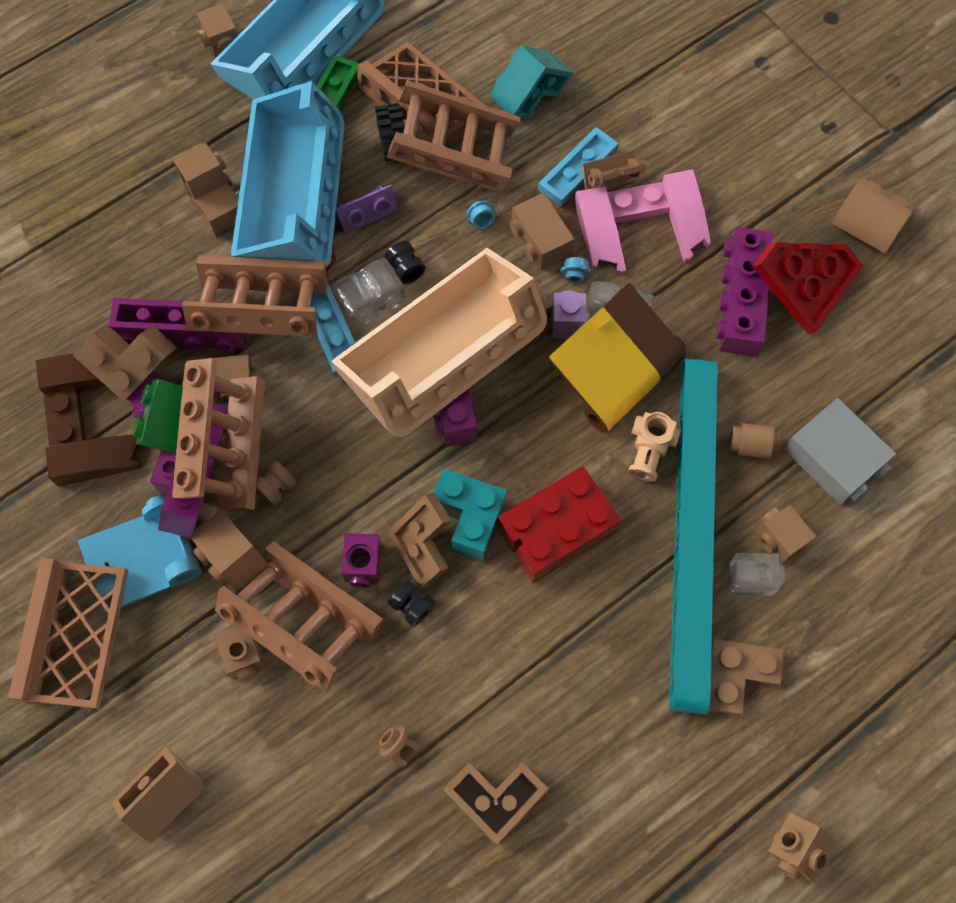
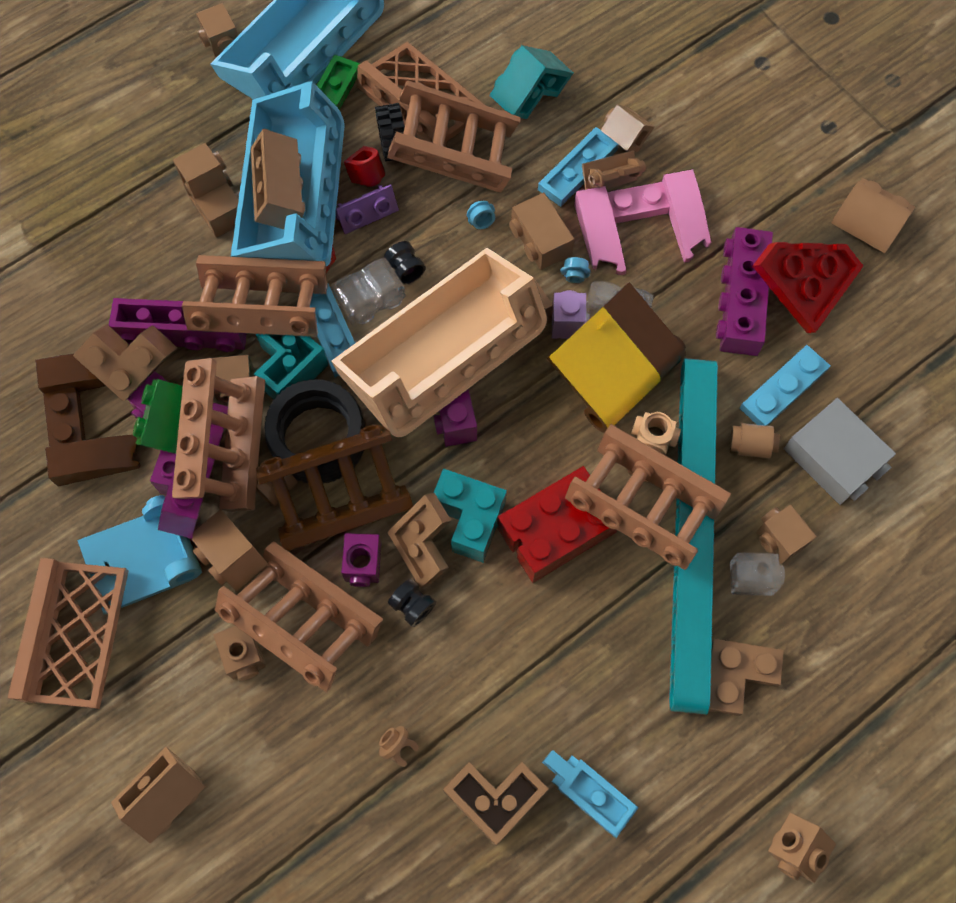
none -> medium nougat brick [251,129,305,229]
none -> teal brick [254,334,329,400]
none -> reddish brown fence [256,424,413,551]
none -> black tyre [264,379,366,484]
none -> red plate [344,146,385,187]
none -> medium azure hinge [542,750,638,838]
none -> nougat fence [565,424,731,570]
none -> brick [601,104,654,152]
none -> medium azure plate [739,345,831,426]

